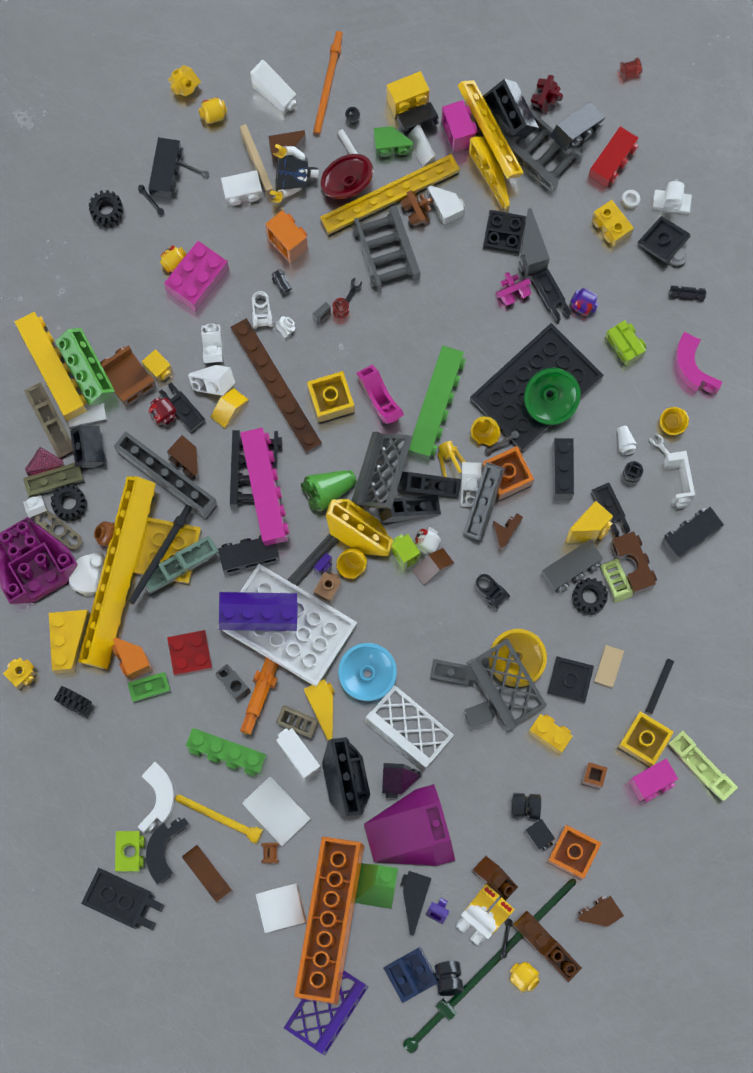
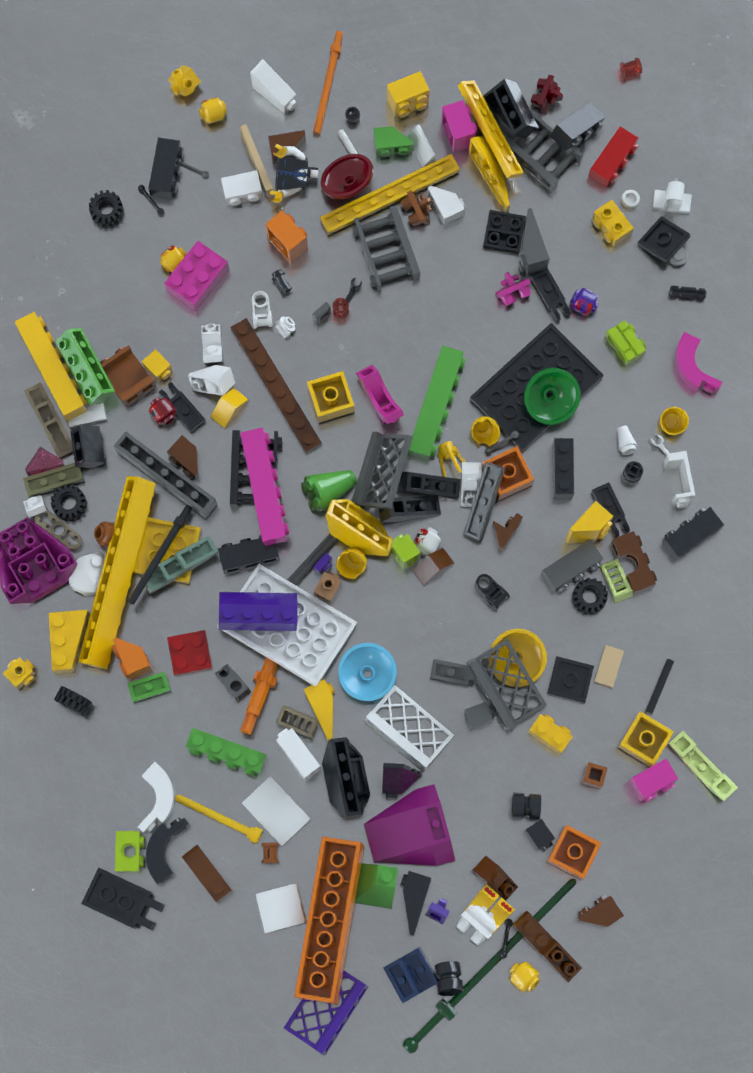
black hinge [397,102,439,136] -> none

